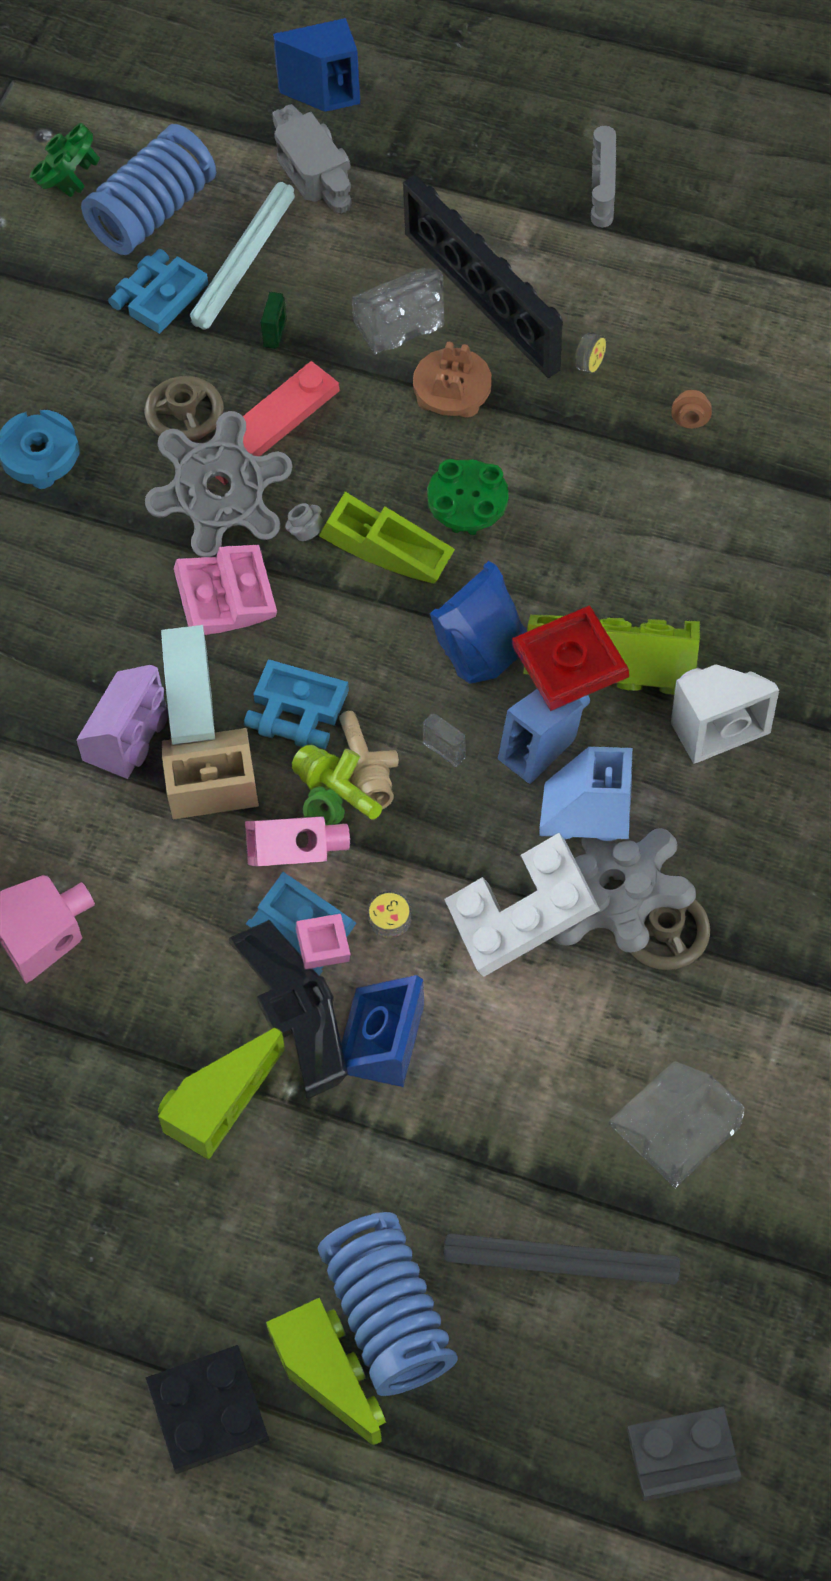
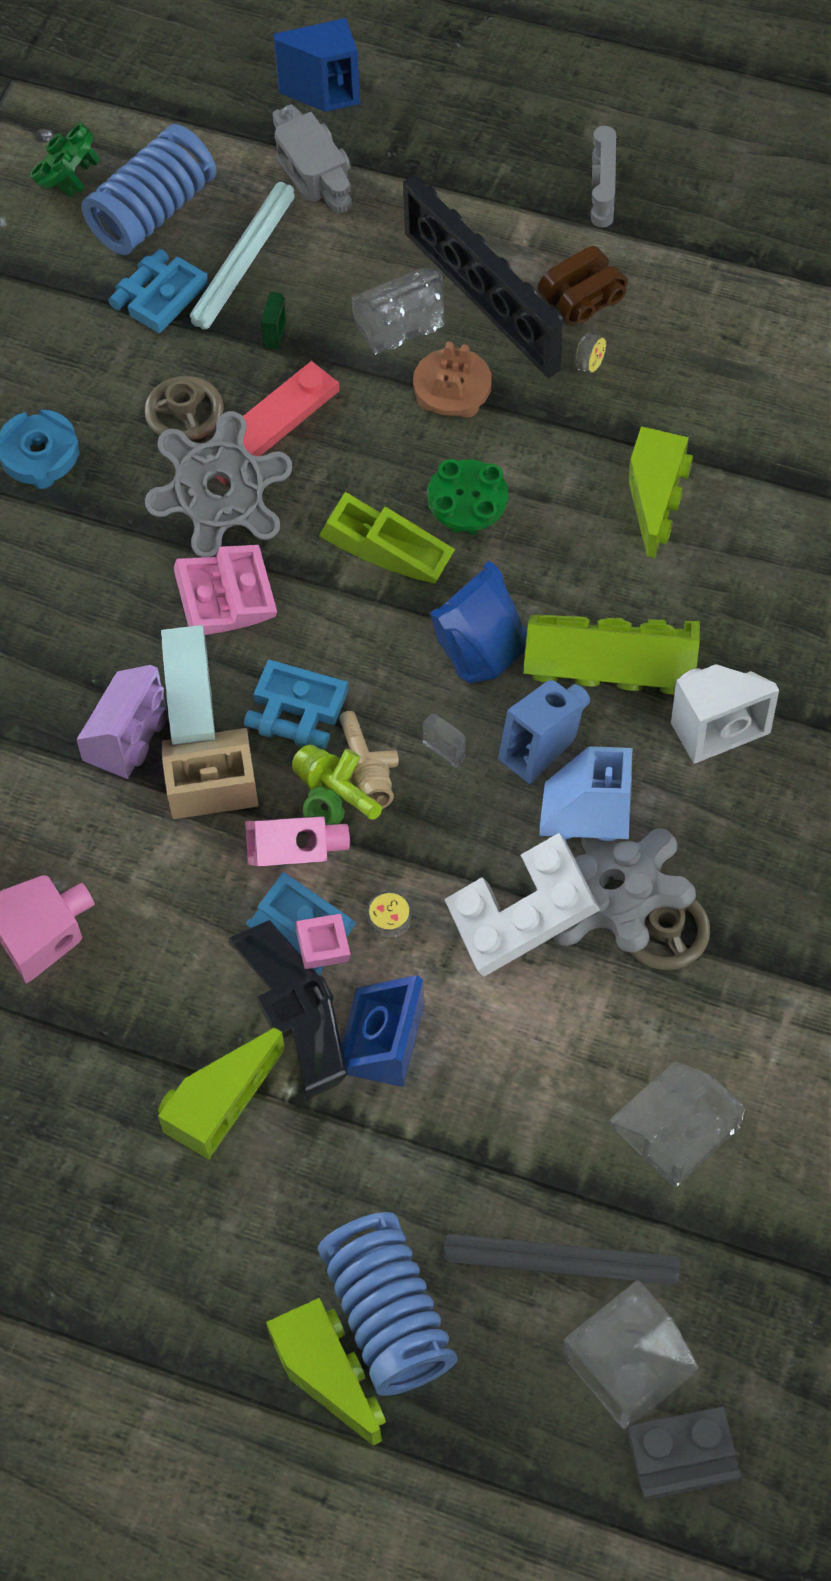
black plate [145,1345,269,1474] -> none
light grey plate [285,503,325,541] -> none
red plate [512,605,629,711] -> none
nougat plate [671,390,712,429] -> none
none -> reddish brown brick [537,246,628,325]
none -> clear slope [562,1279,699,1430]
none -> lime slope [629,426,693,558]

